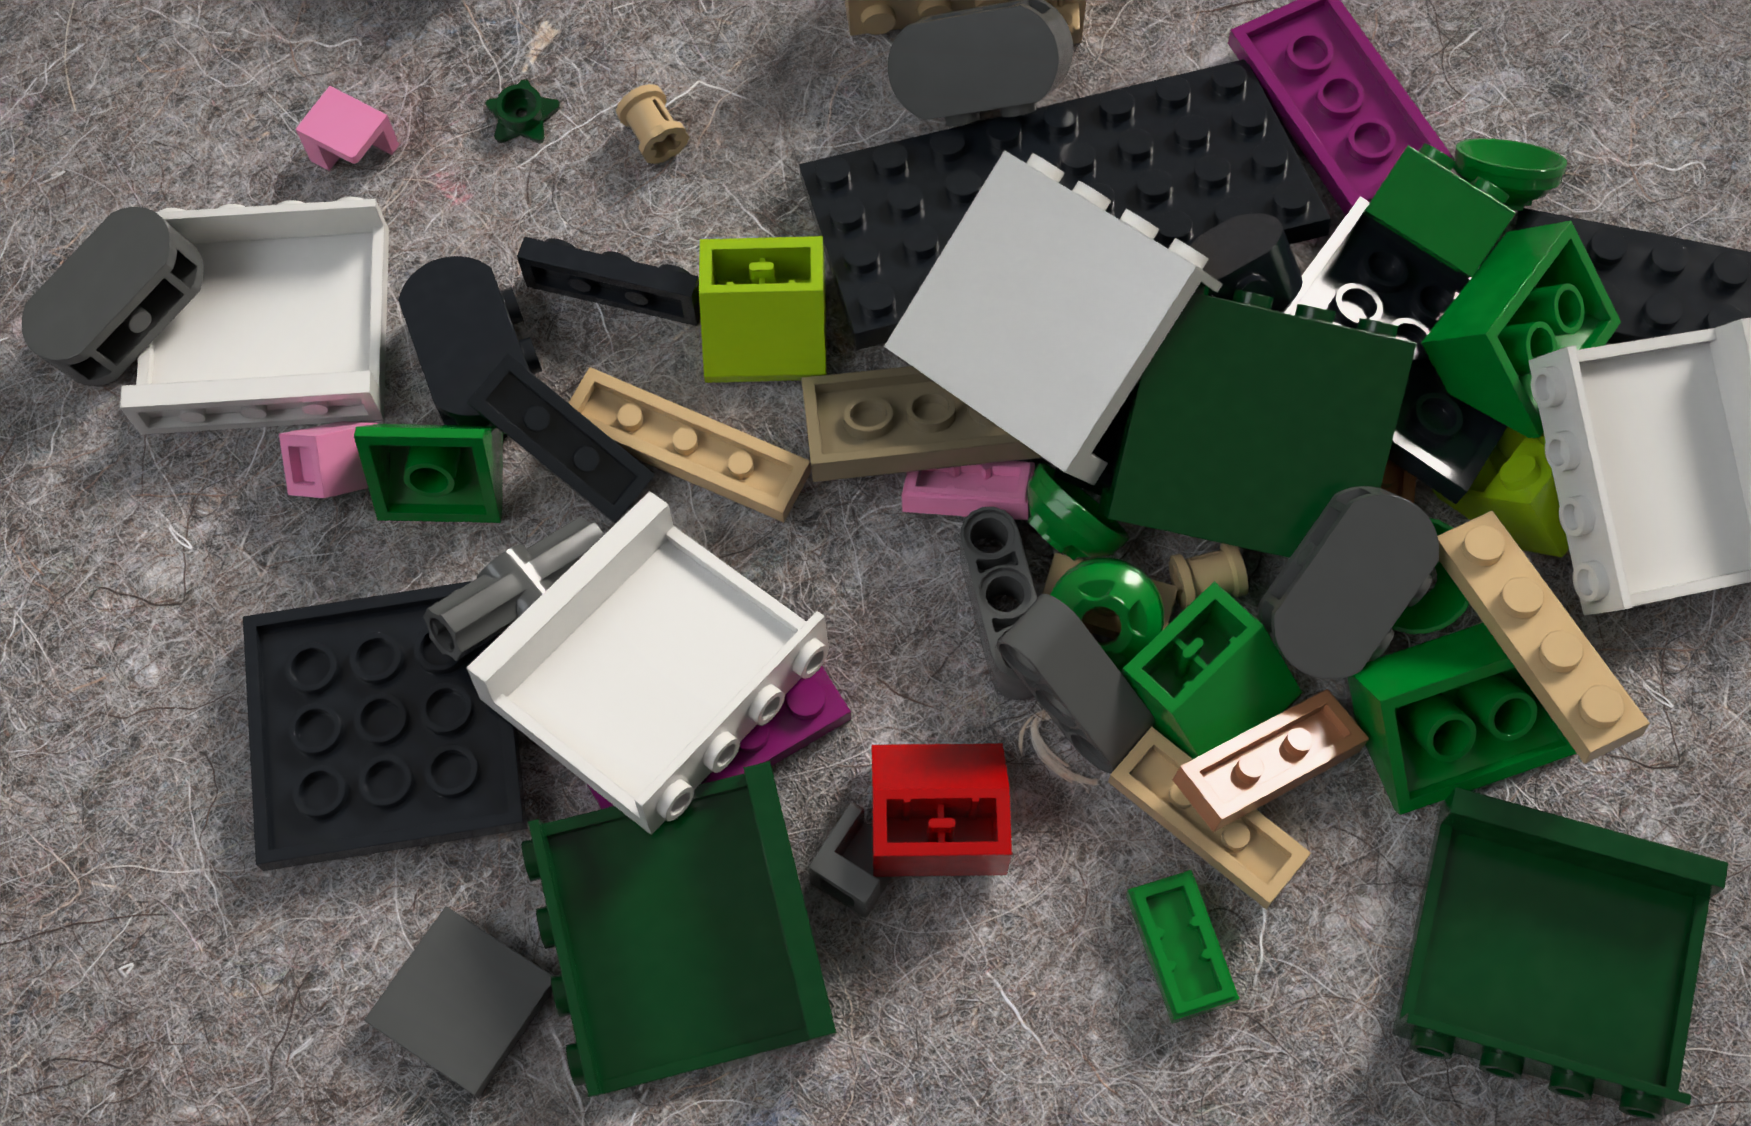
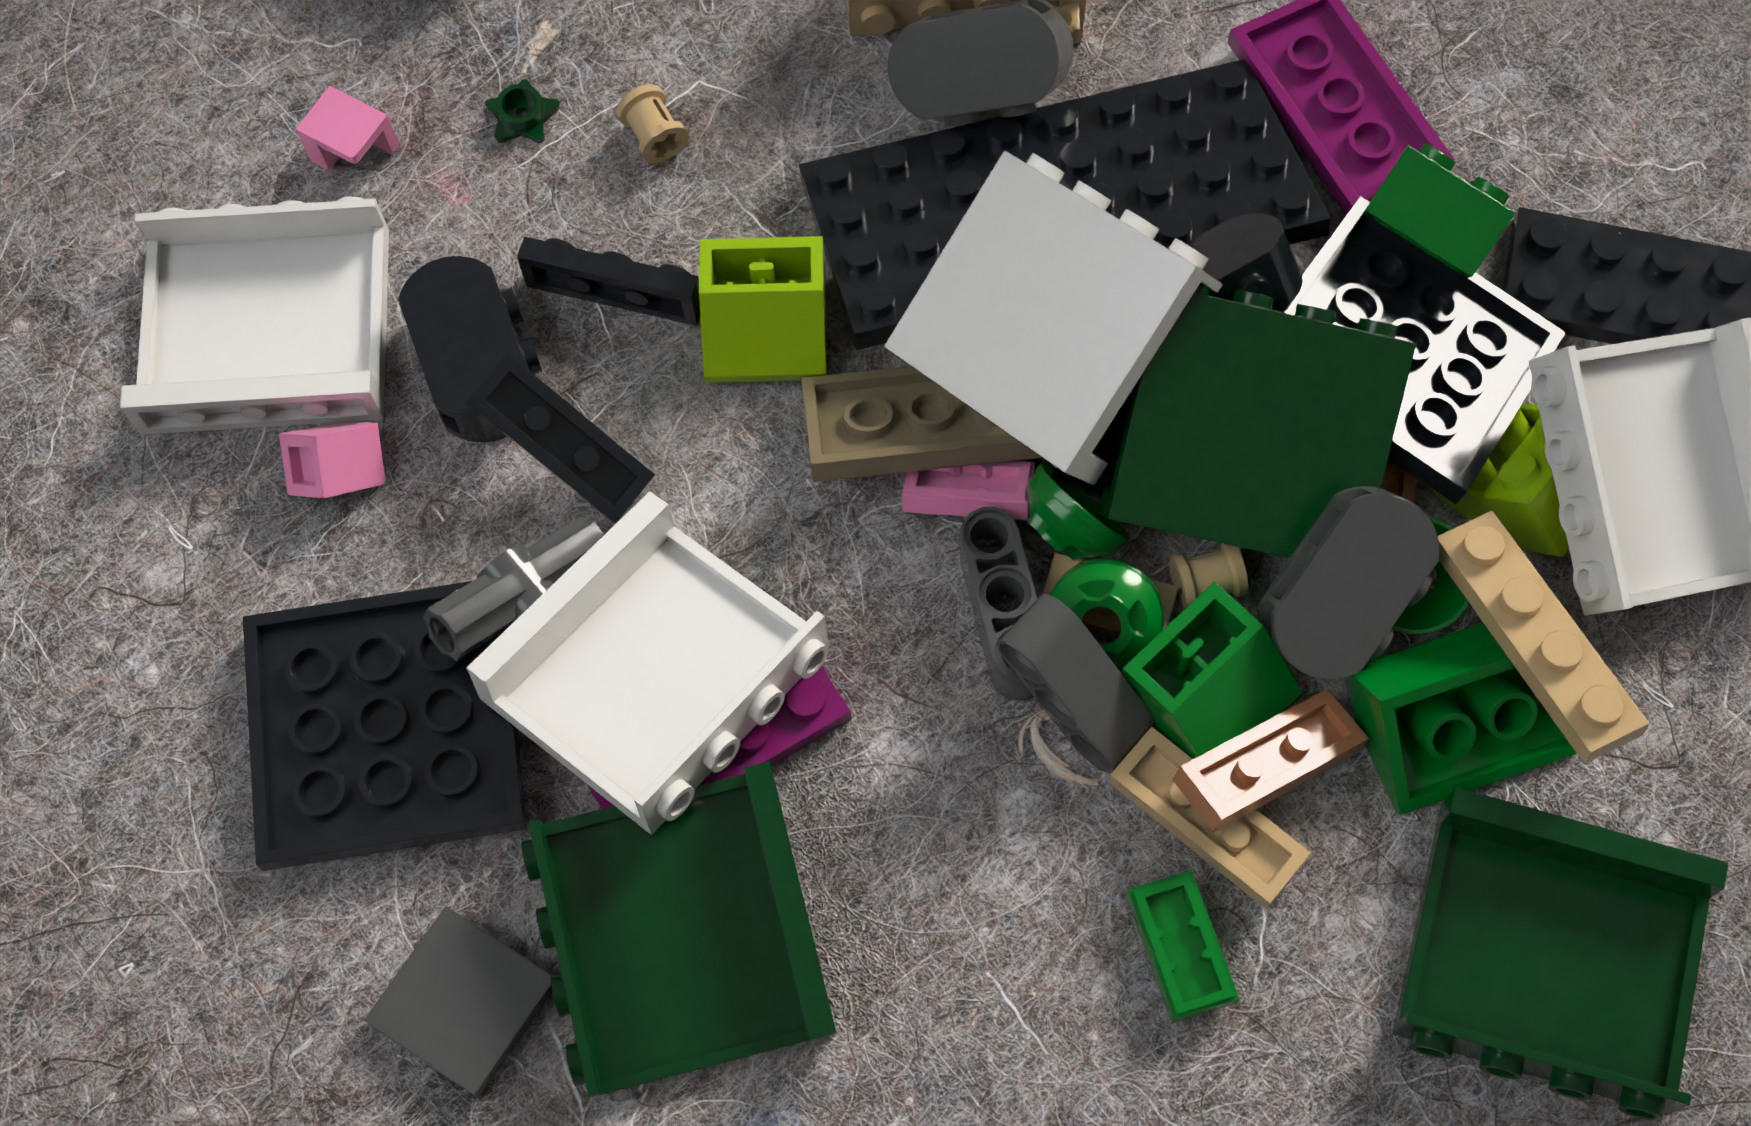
dark grey brick [21,207,204,386] -> none
green slope [354,424,503,523] -> none
tan plate [569,367,811,523] -> none
dark grey panel [808,802,893,918] -> none
red slope [871,743,1012,877] -> none
green slope [1421,221,1621,438] -> none
green piece [1453,138,1567,210] -> none

